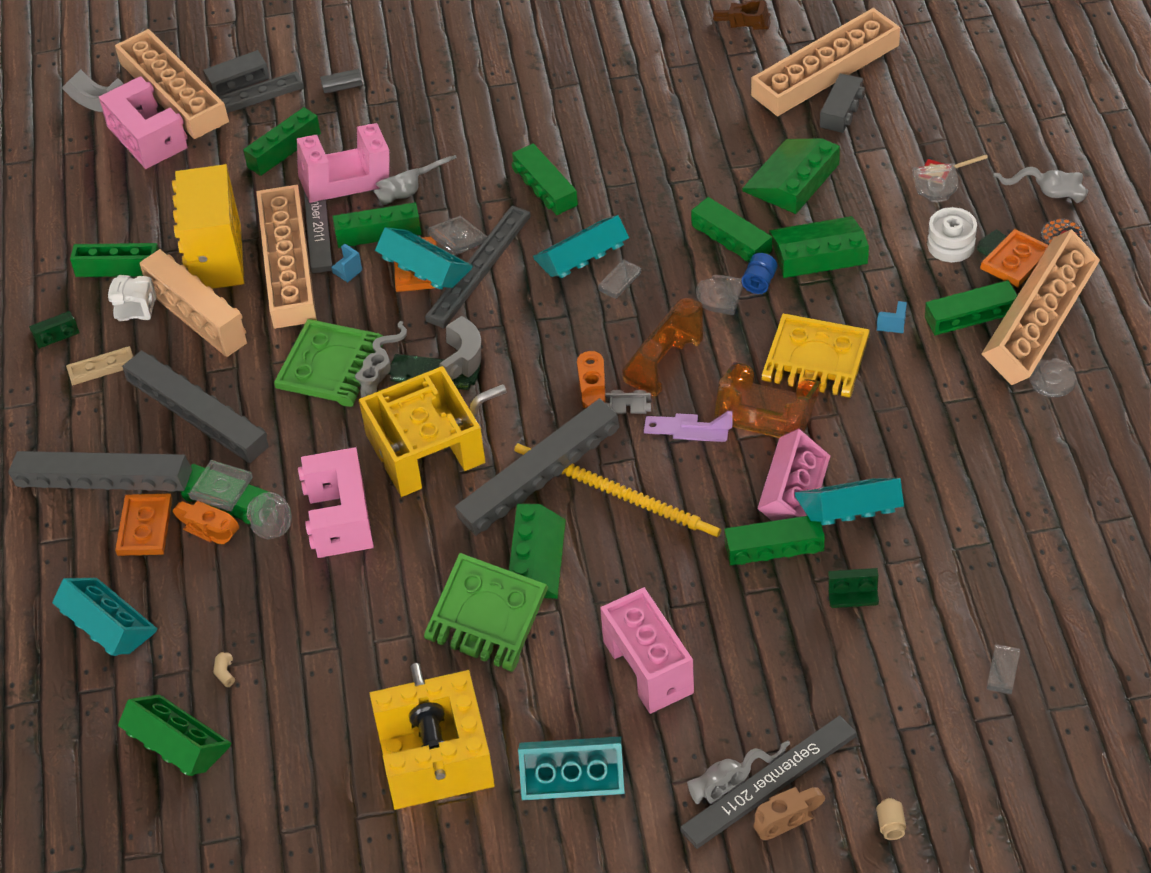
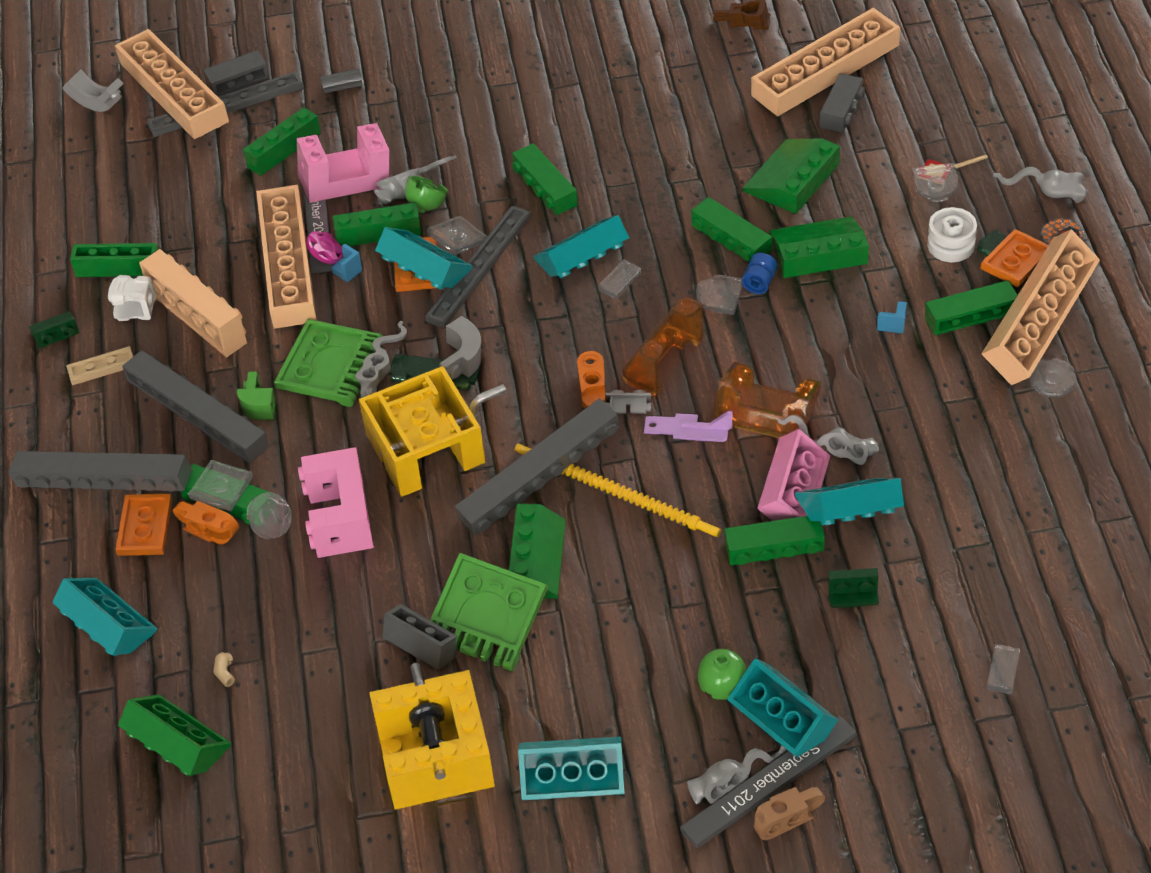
bright pink piece [99,76,188,169] -> none
yellow piece [172,164,245,289] -> none
bright pink piece [600,587,694,714] -> none
yellow hinge [762,313,870,398] -> none
tan brick [876,798,906,840] -> none
none -> bright green brick [237,372,276,420]
none -> dark pink wheel [306,231,343,264]
none -> dark grey brick [382,604,457,670]
none -> bright green cylinder [404,176,448,213]
none -> bright green cylinder [698,649,747,700]
none -> teal slope [727,658,838,757]
none -> light grey animal [778,415,879,465]

